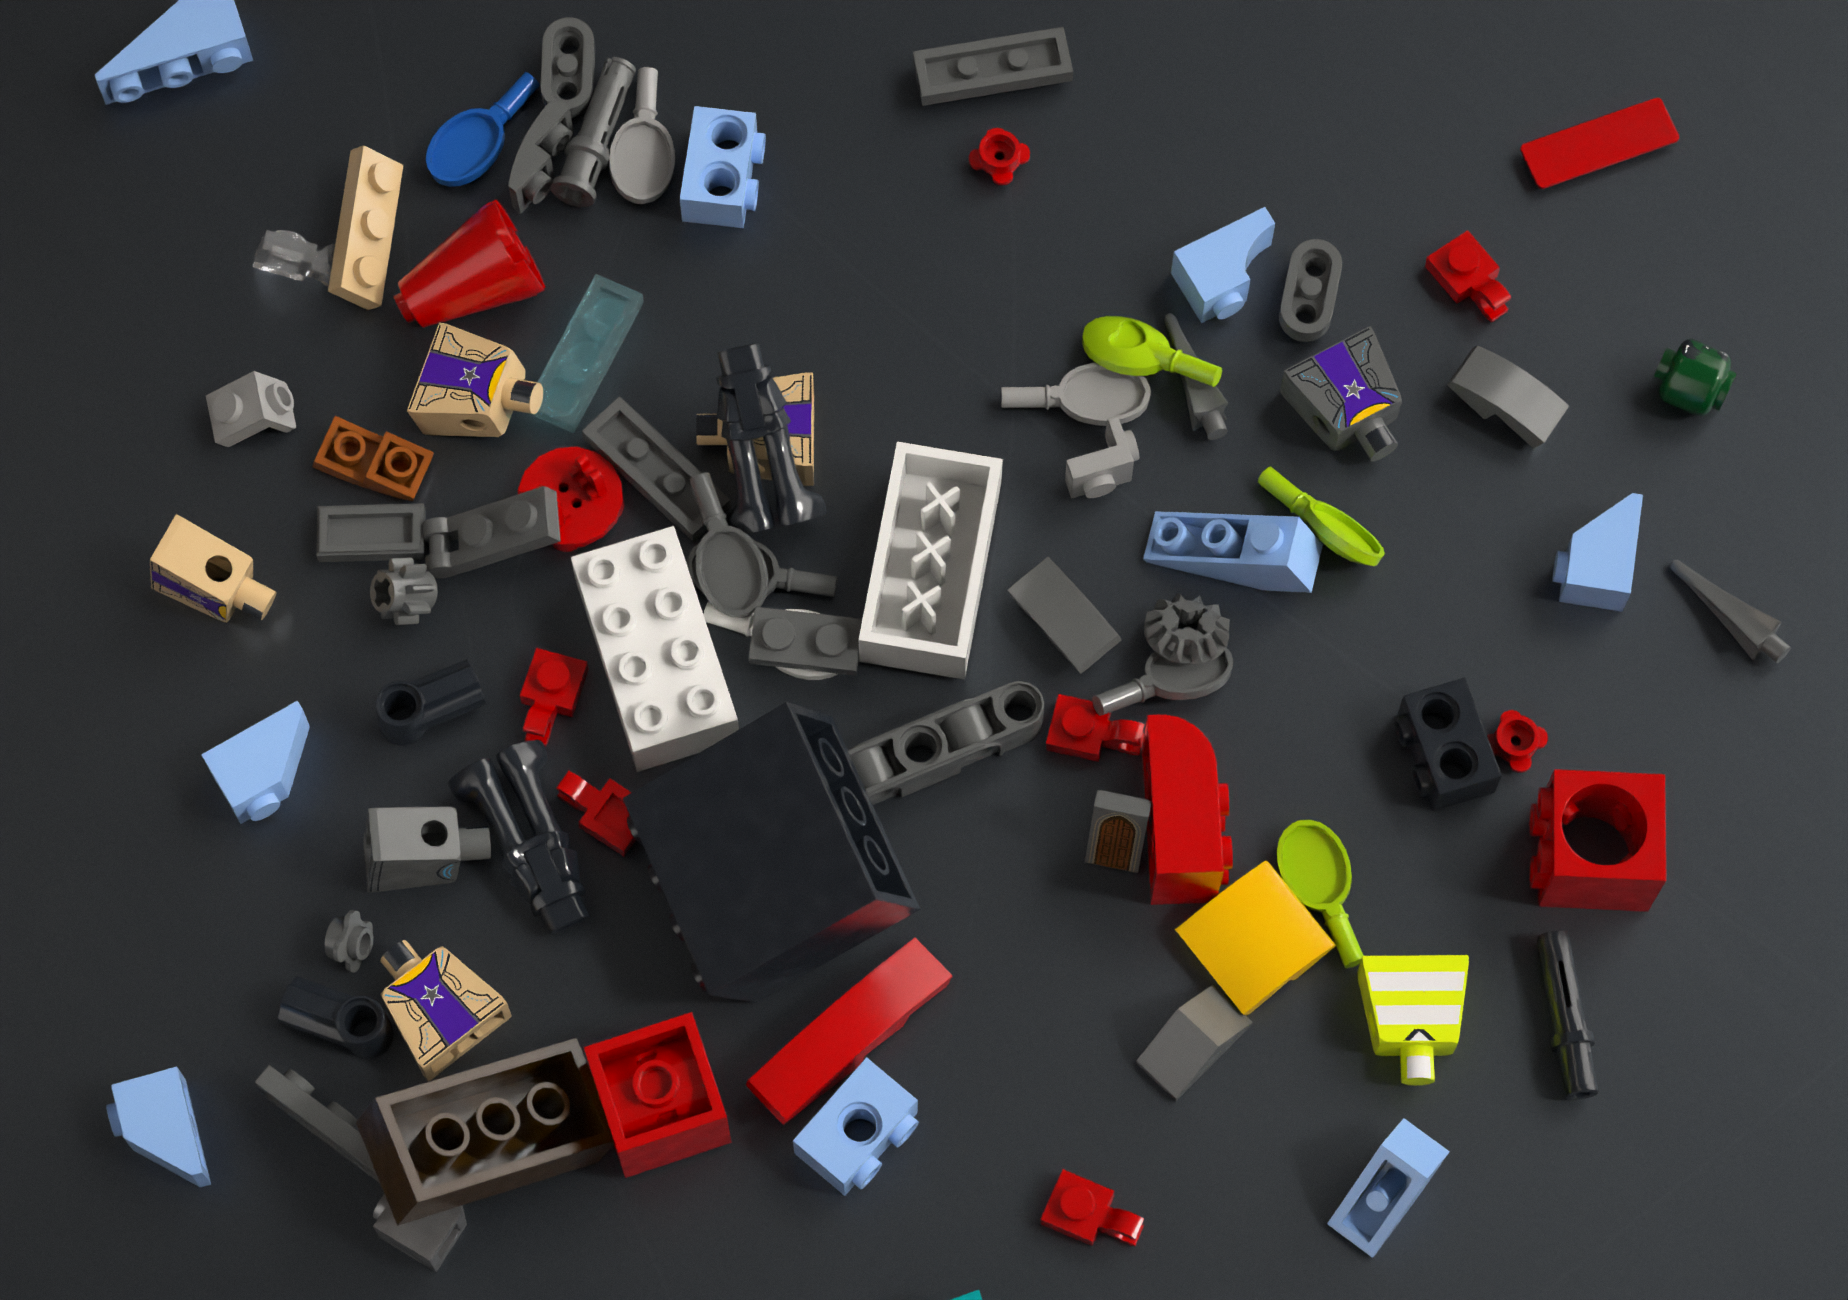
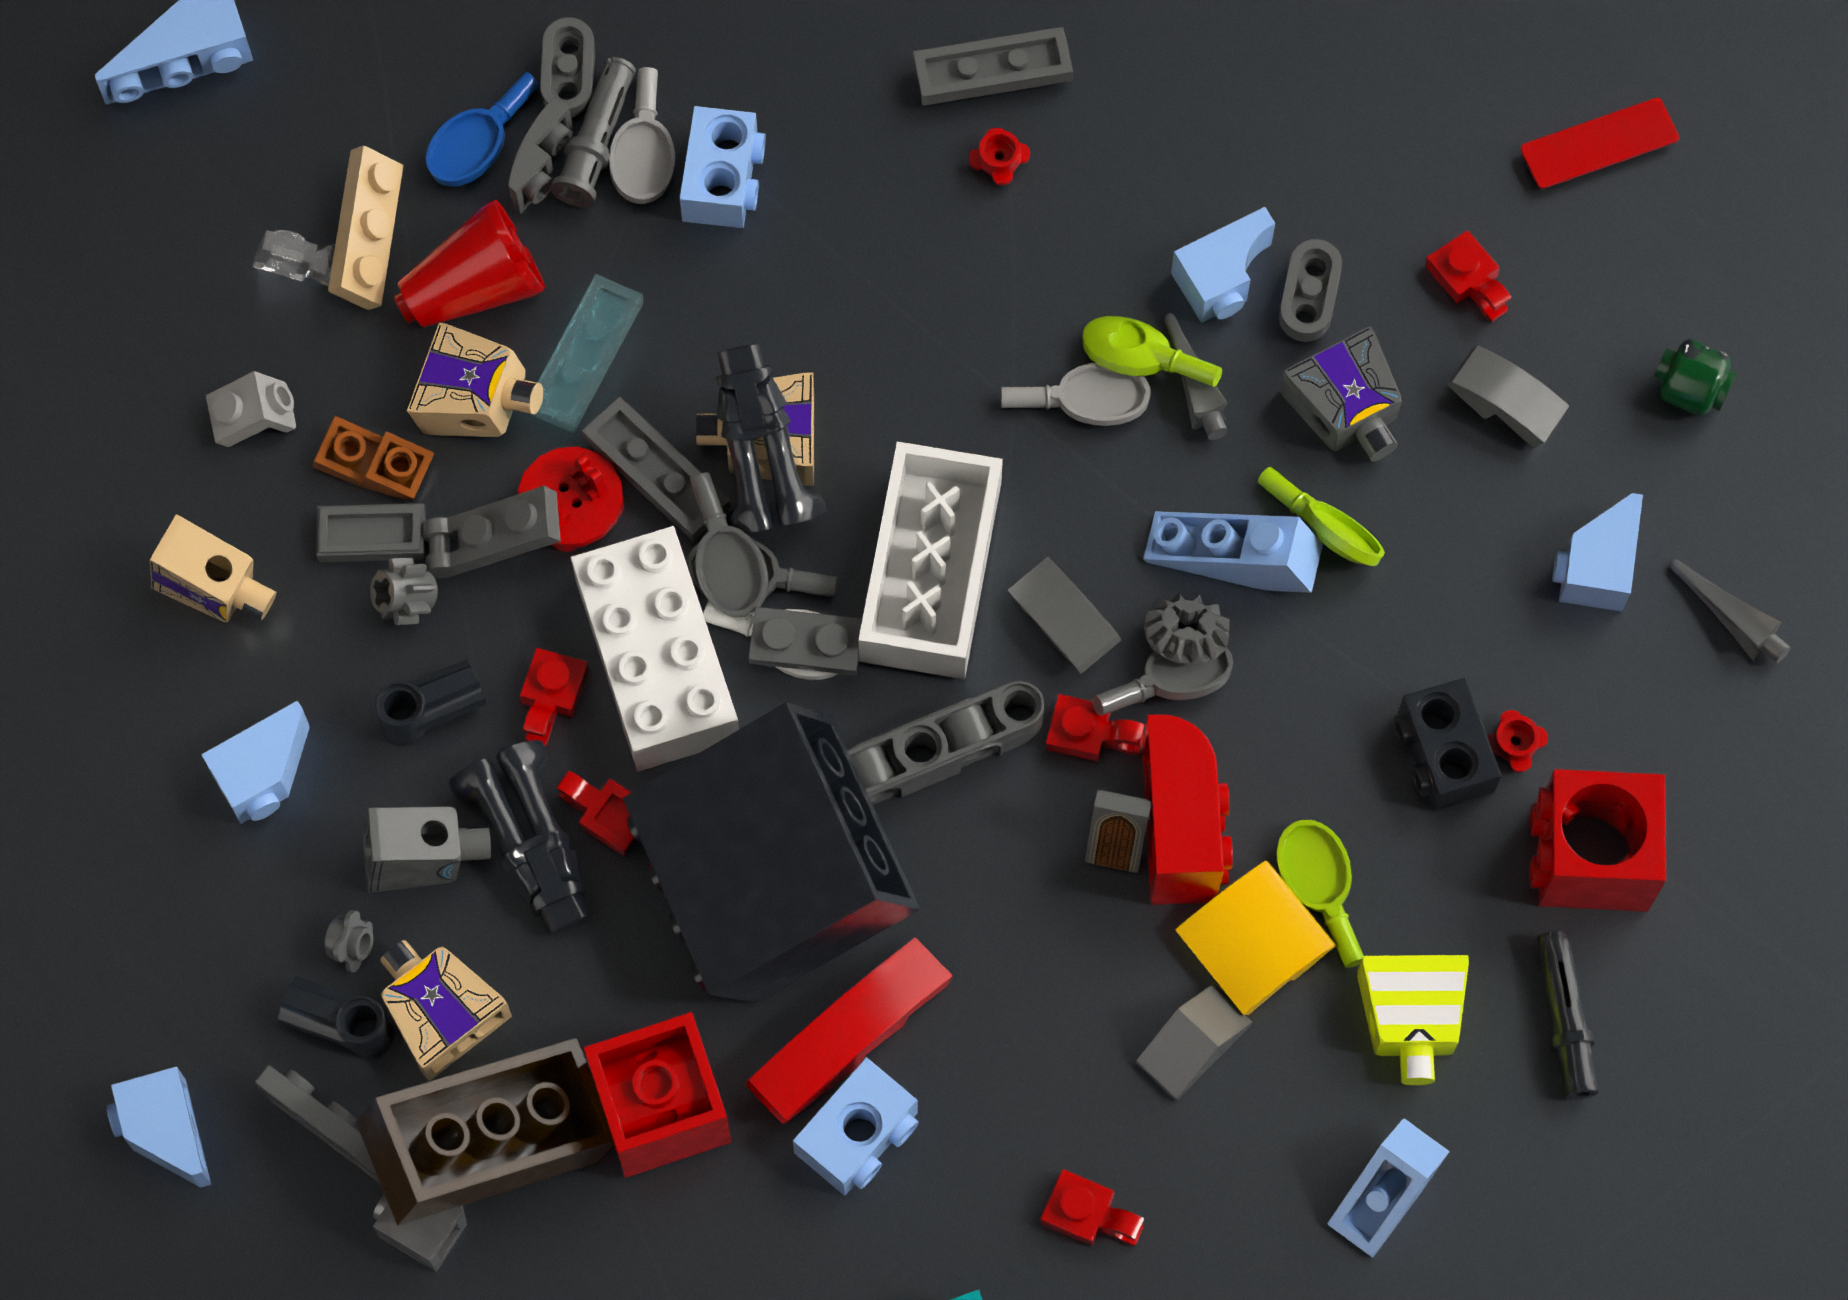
light grey bracket [1065,416,1140,499] -> none

